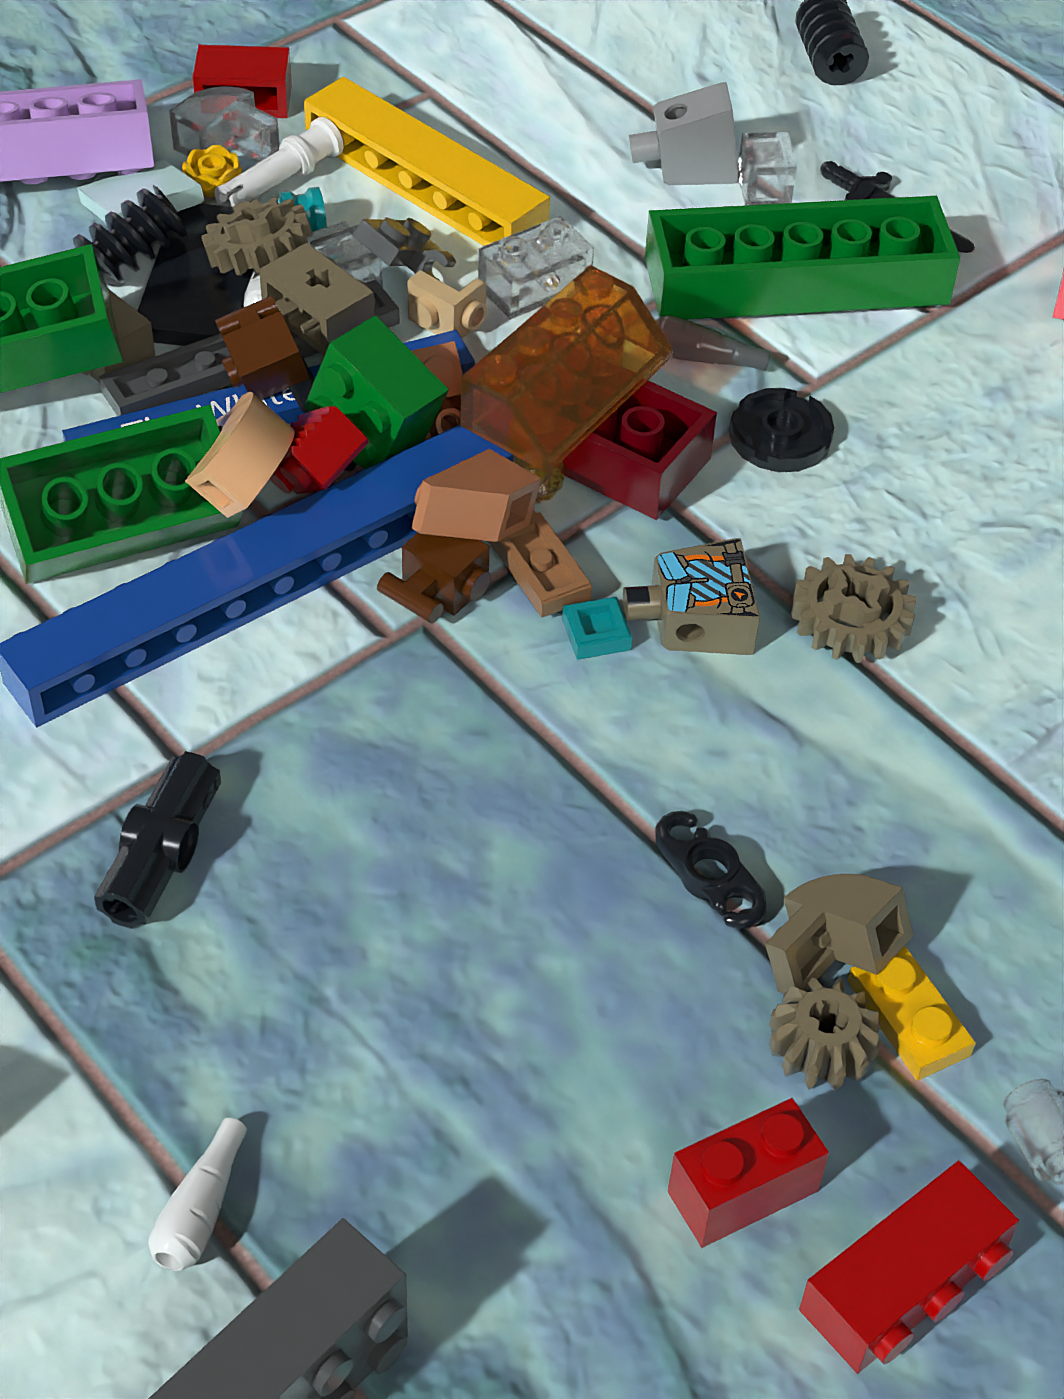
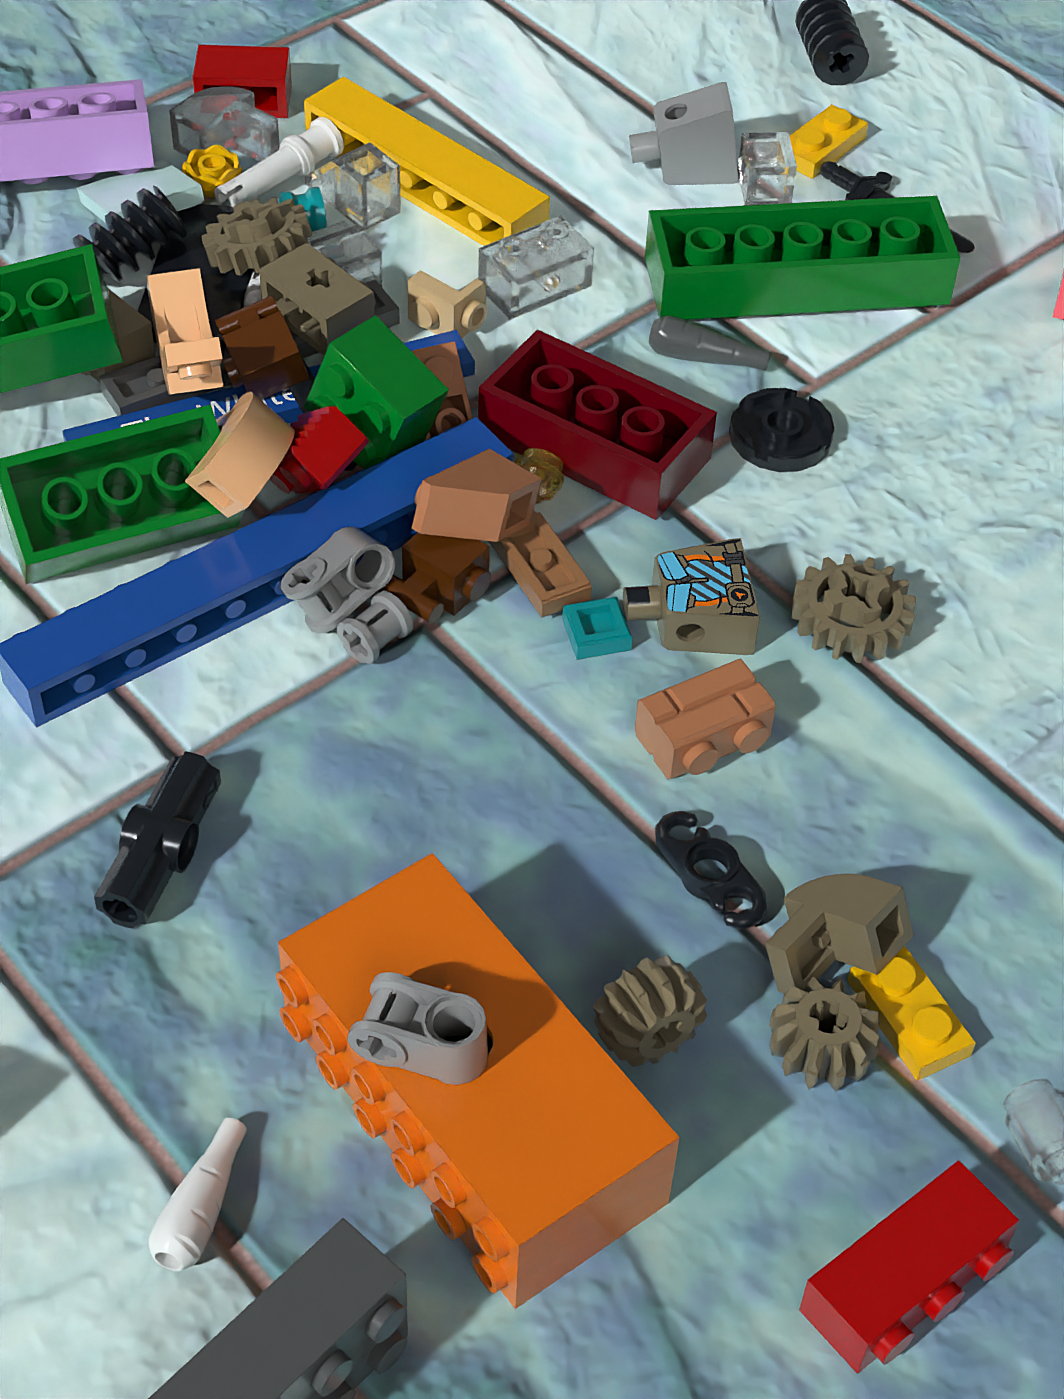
dark grey plate [352,217,457,281] -> none
clear orange slope [461,265,673,473] -> none
red brick [668,1097,829,1248] -> none
none -> light nougat arch [147,268,223,395]
none -> orange piece [276,853,680,1309]
none -> light grey piece [281,527,395,634]
none -> clear slope [305,142,401,231]
none -> light grey bush [337,591,413,664]
none -> light grey piece [347,972,488,1085]
none -> dark tan gear [593,955,707,1067]
none -> nougat brick [635,658,776,779]
none -> yellow plate [775,104,868,179]

